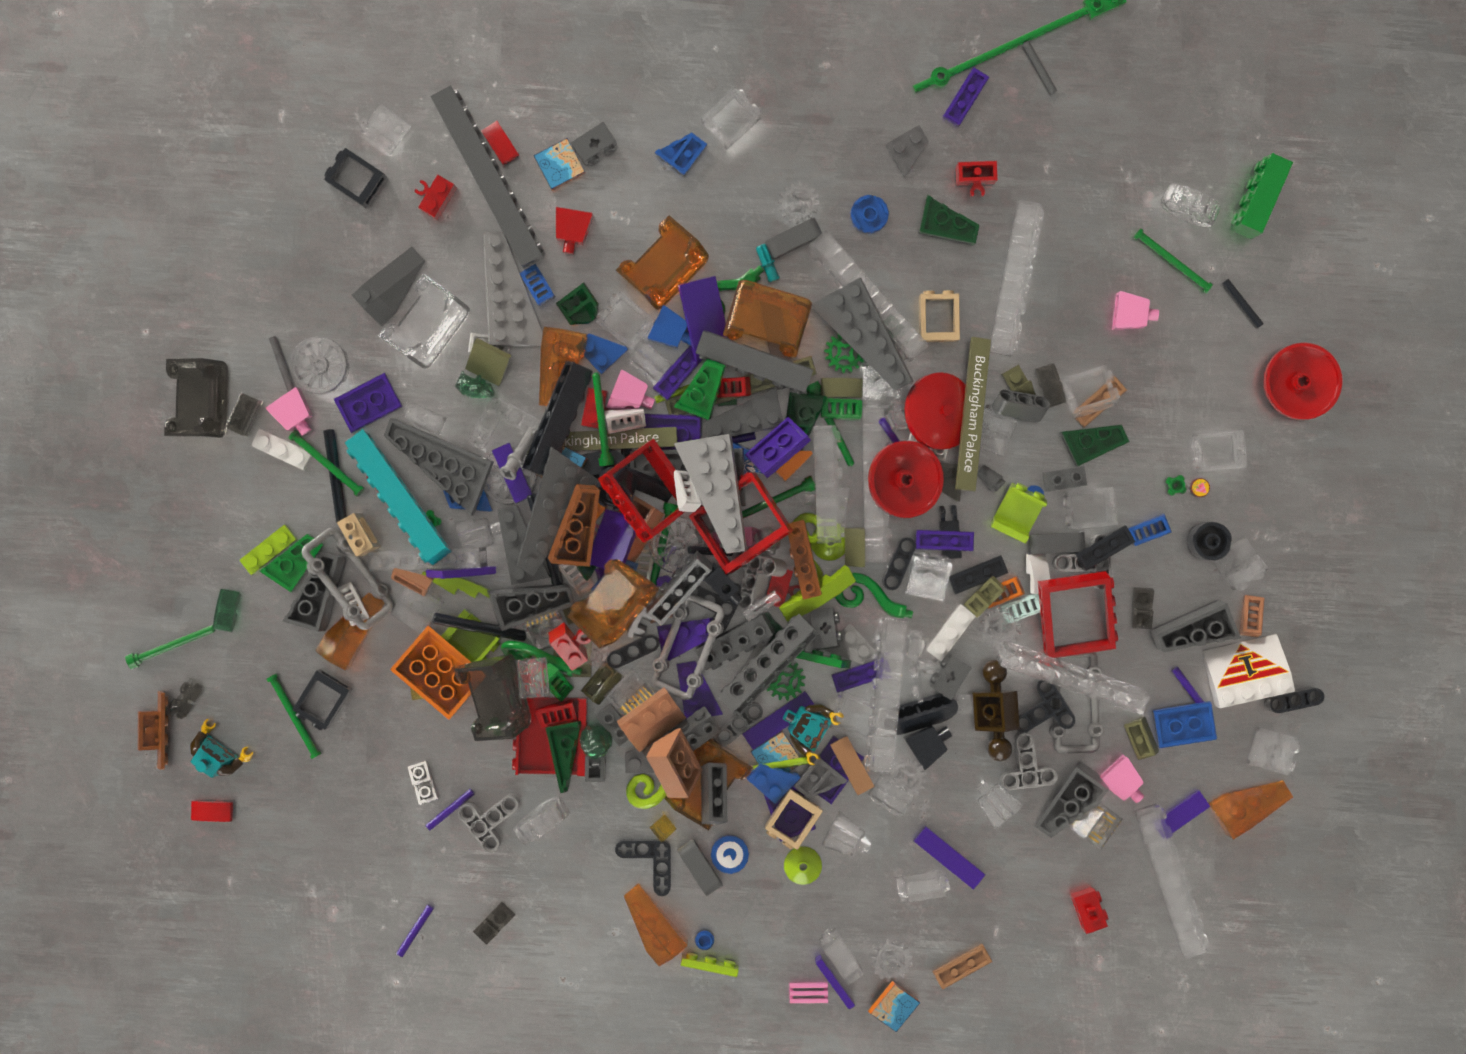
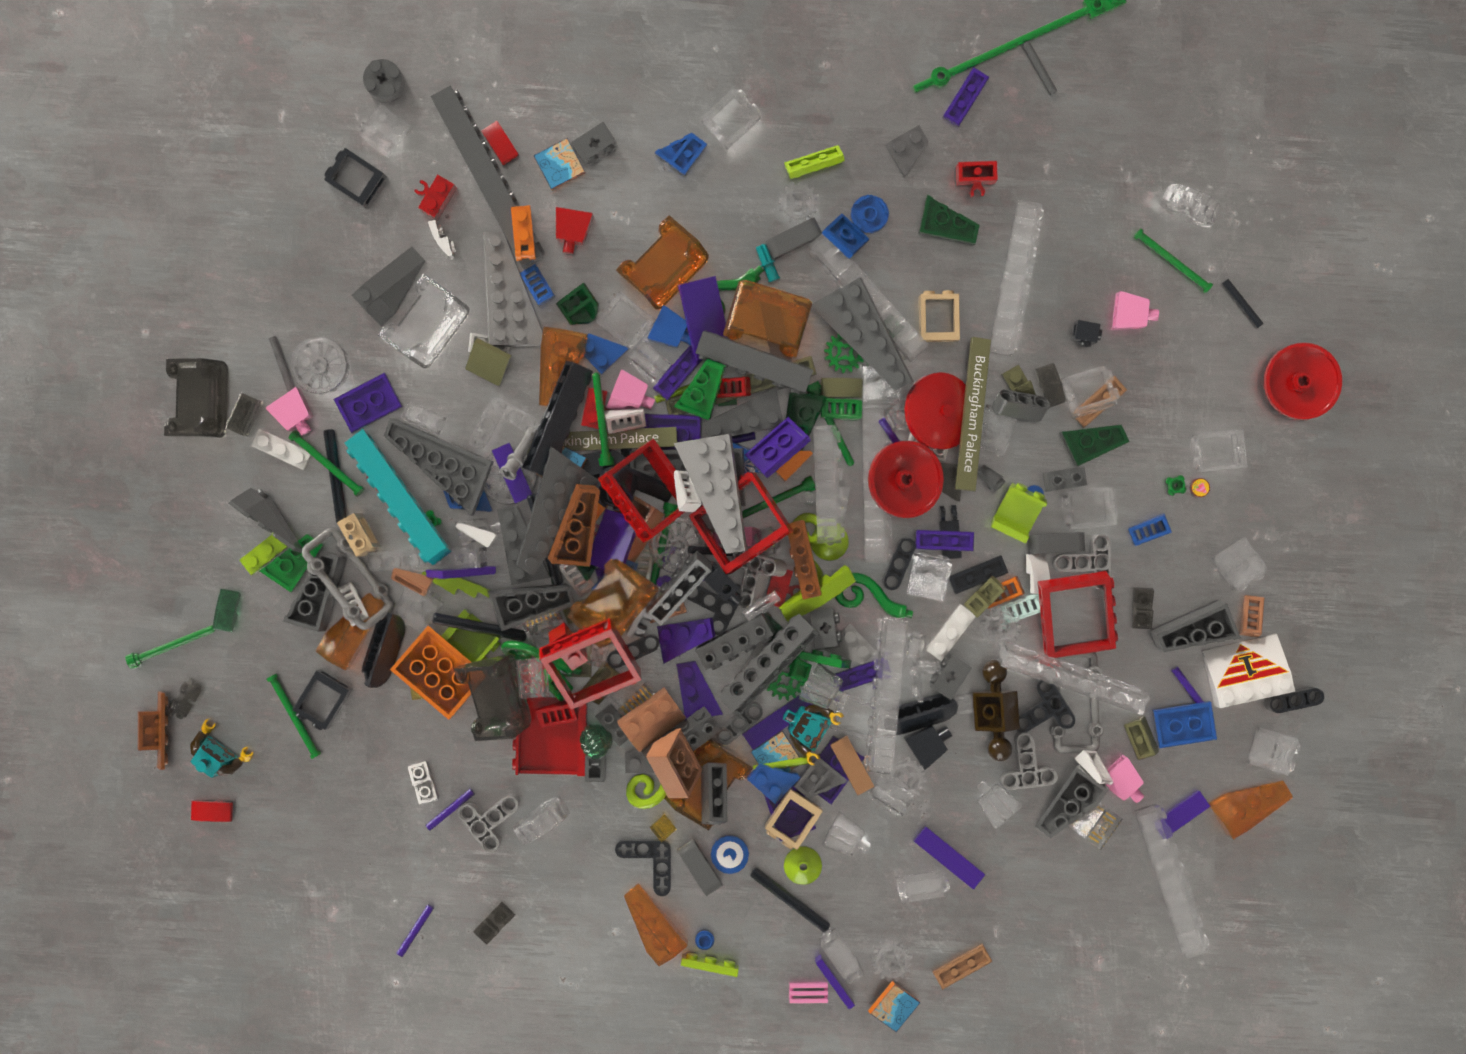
clear green hair [455,371,495,398] -> none
dark green wing [546,721,581,793] -> none
light grey bar [652,593,725,700] -> none
olive slope [845,527,865,567] -> none
red brick [1070,887,1109,934] -> none
black tile [1075,525,1136,571] -> none
black brick [1187,522,1232,560] -> none
green brick [1231,153,1293,239] -> none
none -> dark grey wedge [228,488,302,553]
none -> black brick [361,613,405,688]
none -> dark grey brick [363,59,405,102]
none -> white slope [428,220,456,259]
none -> white slope [456,523,498,548]
none -> orange plate [511,205,536,261]
none -> red window [539,618,642,710]
none -> black axle [750,868,830,933]
none -> lime plate [784,145,845,179]
none -> green tile [788,658,812,683]
none -> clear torso [799,663,849,709]
none -> blue tile [822,213,869,259]
none -> black brick [1071,320,1102,347]
none -> white slope [1075,750,1114,785]

